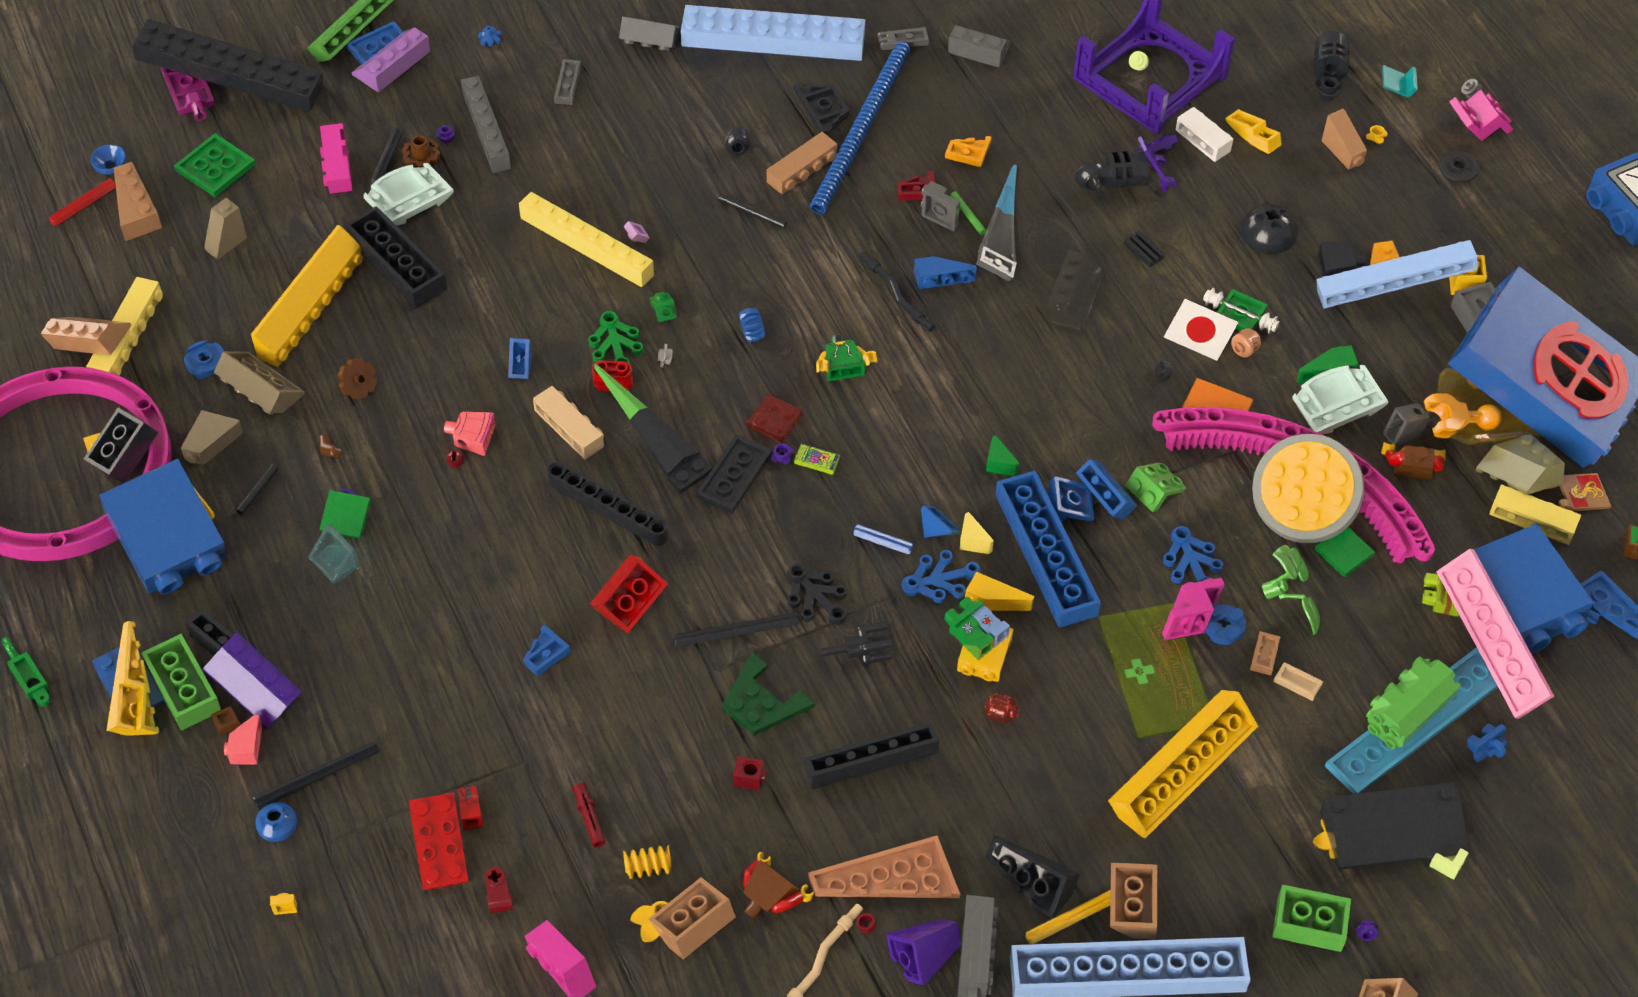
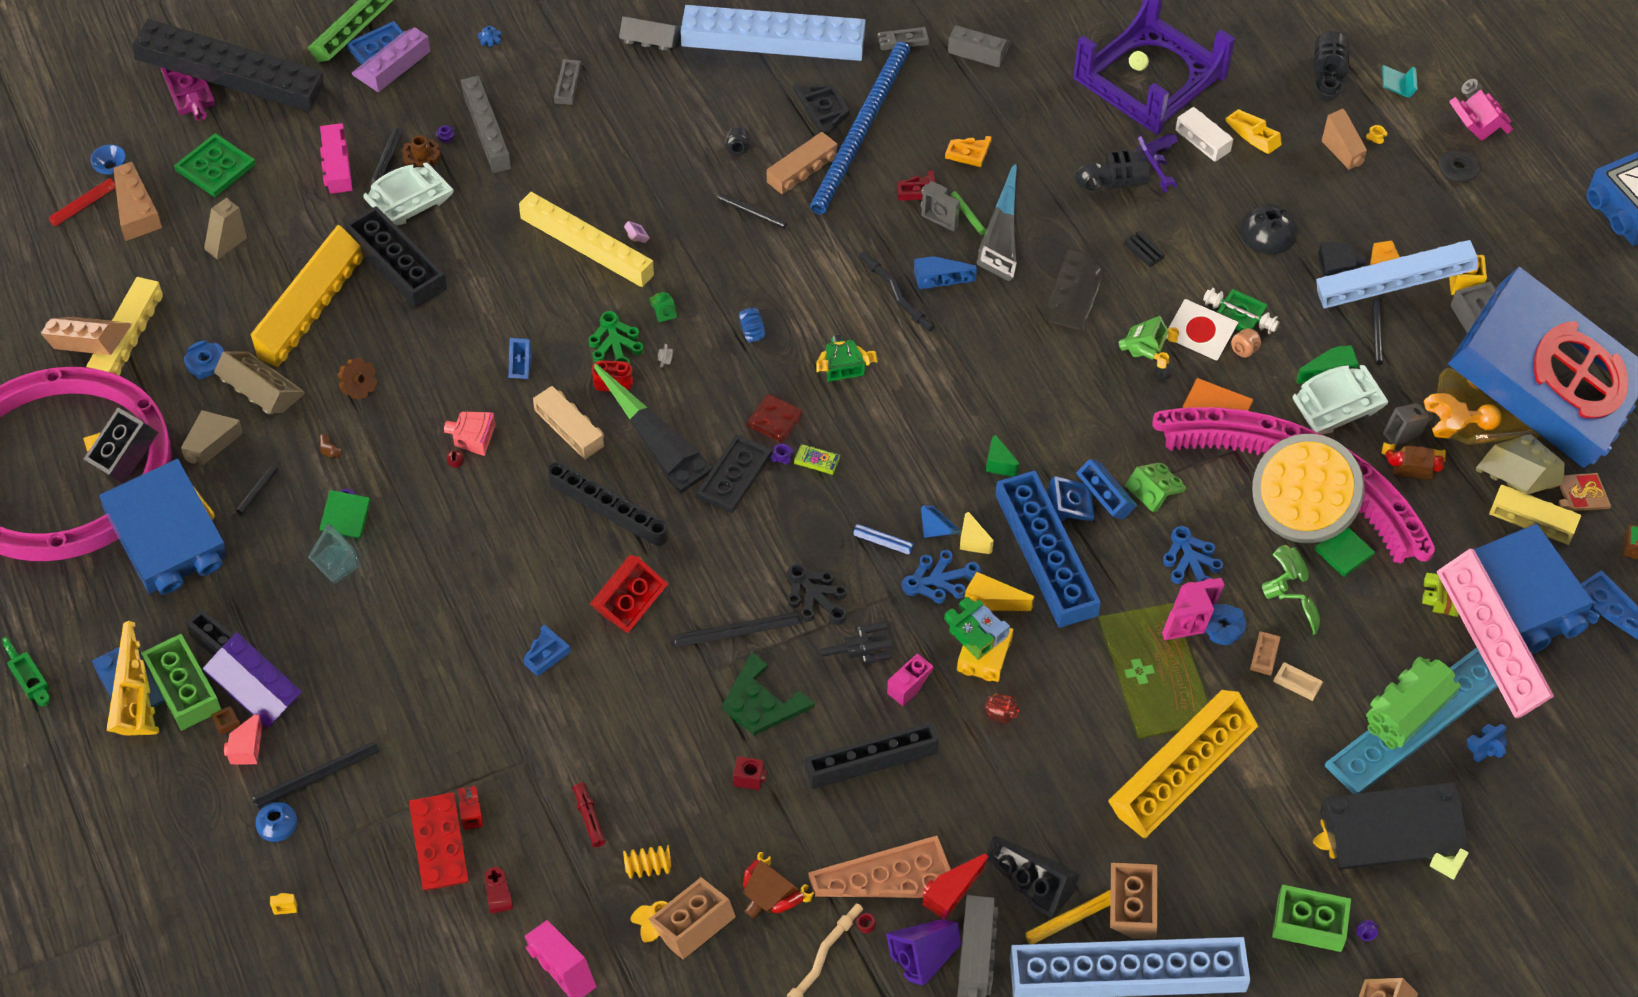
none -> dark pink slope [887,653,933,706]
none -> red slope [922,854,988,919]
none -> bright green torso [1119,316,1179,368]
none -> black bar [1372,299,1383,365]

